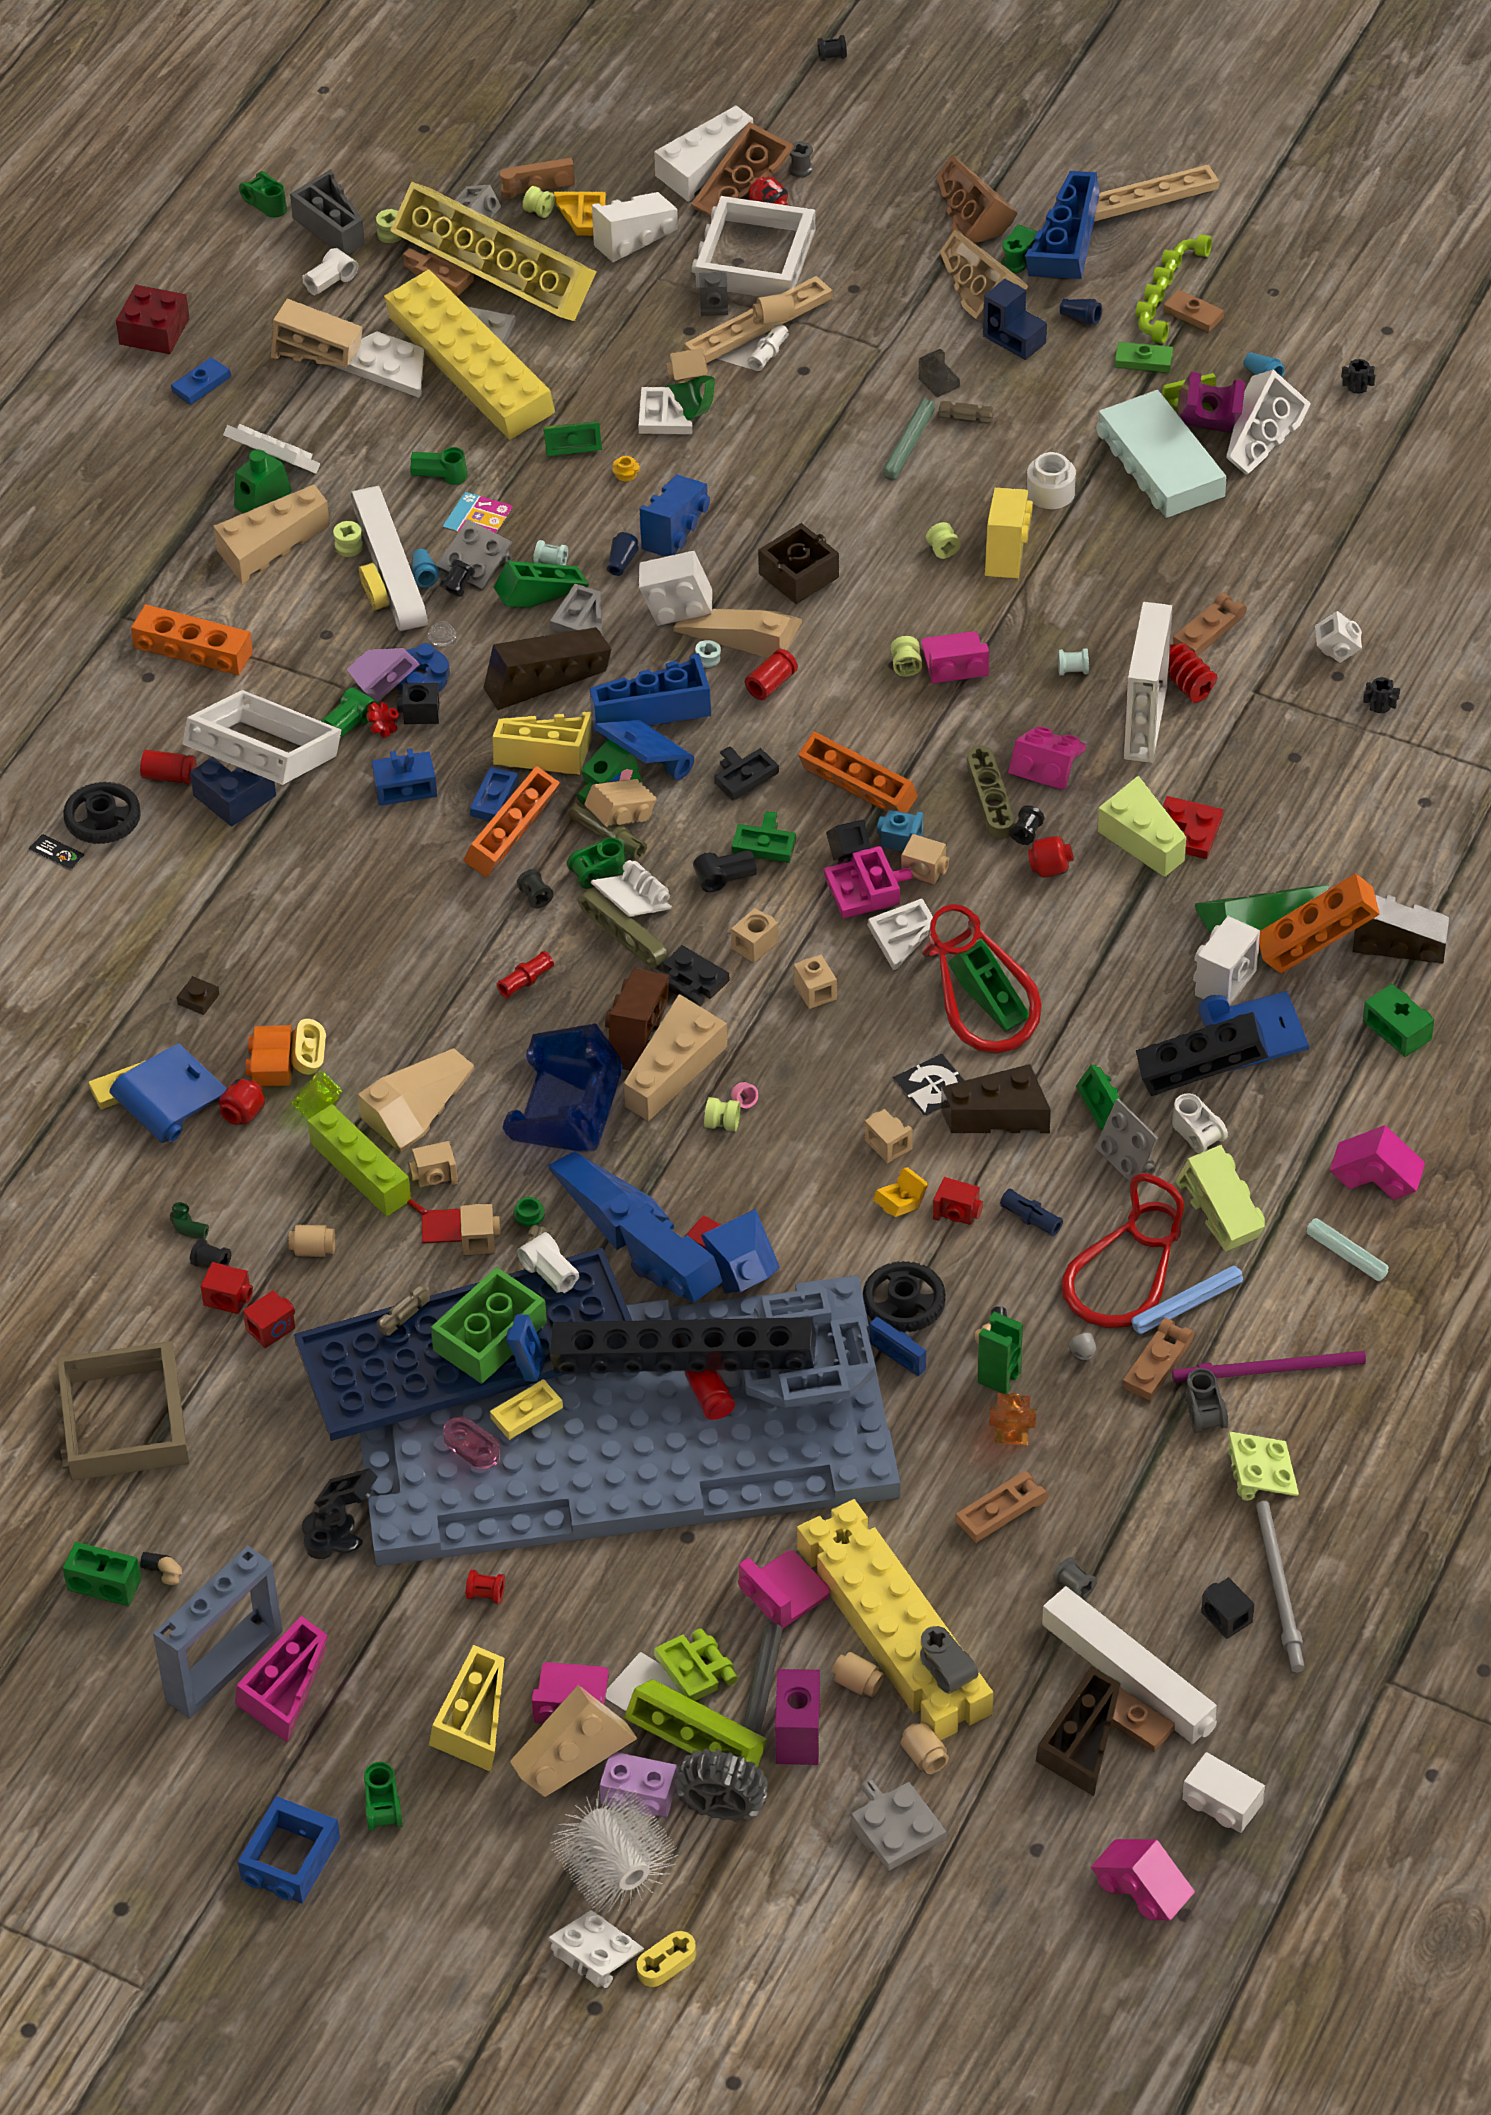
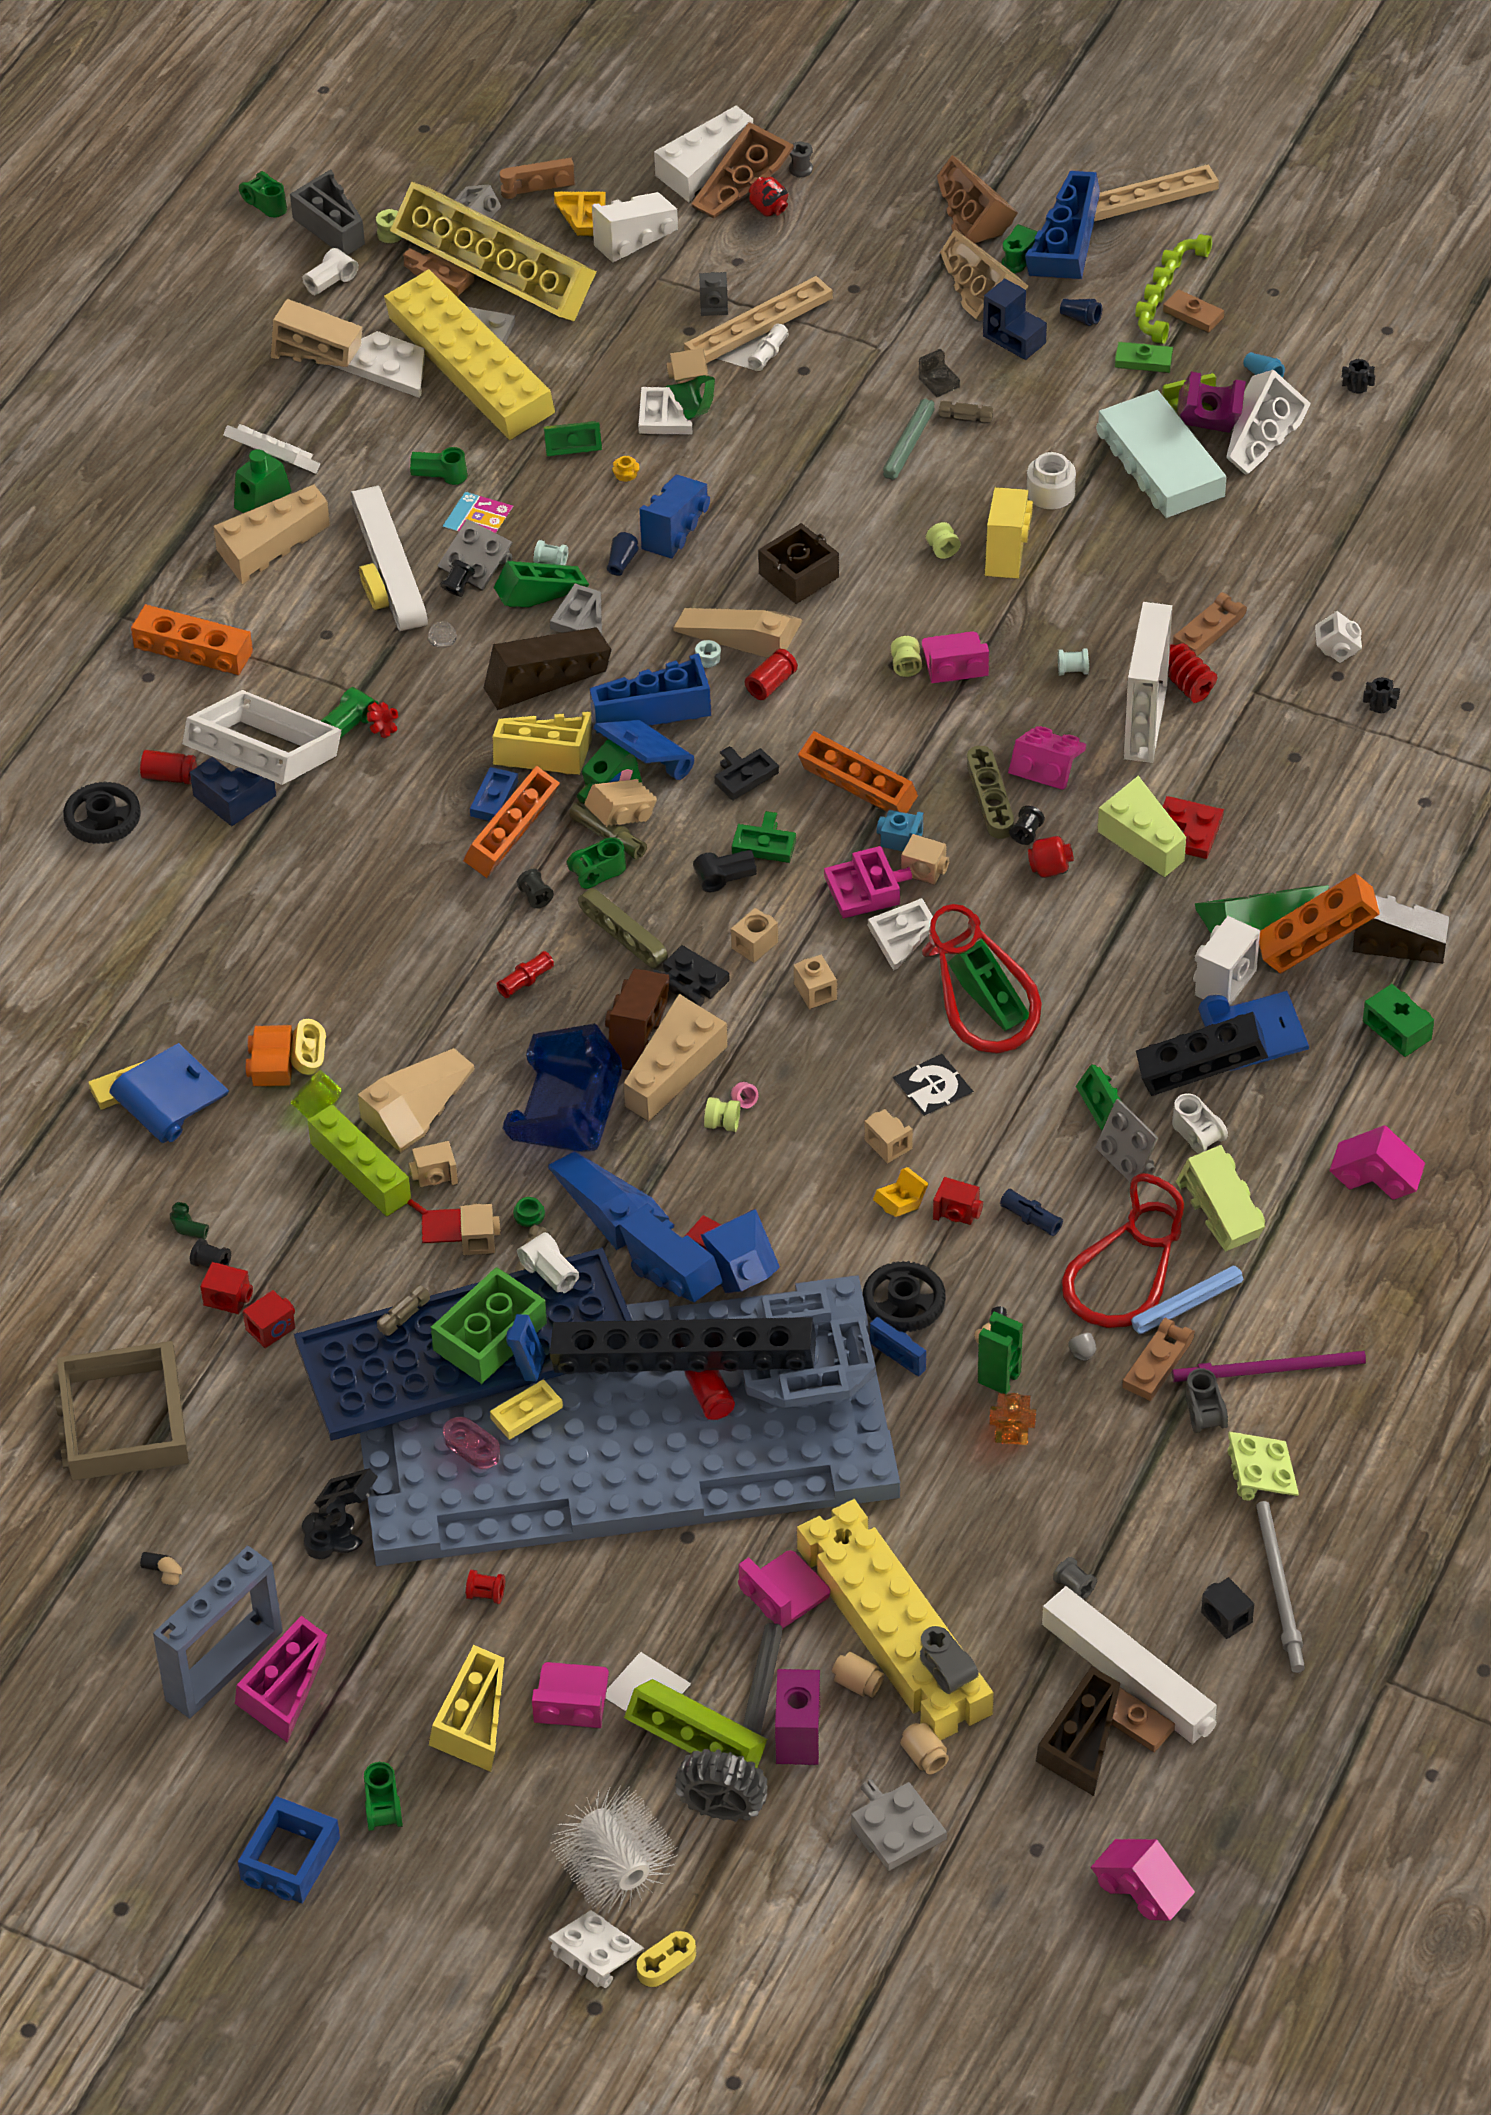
black sticker [29,834,84,869] -> none
green brick [63,1542,141,1607] -> none
dark red brick [116,284,190,354] -> none
blue plate [171,357,231,405] -> none
dark brown plate [177,976,220,1015] -> none
red head [219,1079,265,1125] -> none
tan brick [289,1225,335,1257] -> none
yellowish green wheel [333,521,363,557] -> none
lavender slope [347,648,420,702] -> none
blue brick [371,748,437,806] -> none
blue plate [396,643,450,693] -> none
black brick [397,682,440,725] -> none
dark azure cone [411,549,439,588] -> none
tan wedge [510,1685,637,1797] -> none
yellowish green wheel [523,186,555,218] -> none
white hinge [591,860,672,917] -> none
lavender brick [600,1752,677,1817] -> none
white brick [639,551,712,626] -> none
lime plate [654,1628,738,1701] -> none
white window [692,196,815,297] -> none
tan brick [753,294,795,325] -> none
black bush [817,35,847,61] -> none
black brick [826,819,871,861] -> none
dark brown wedge [941,1064,1051,1133] -> none
medium nougat plate [956,1471,1049,1543] -> none
white brick [1182,1752,1265,1833] -> none
light aqua axle [1307,1218,1389,1281] -> none

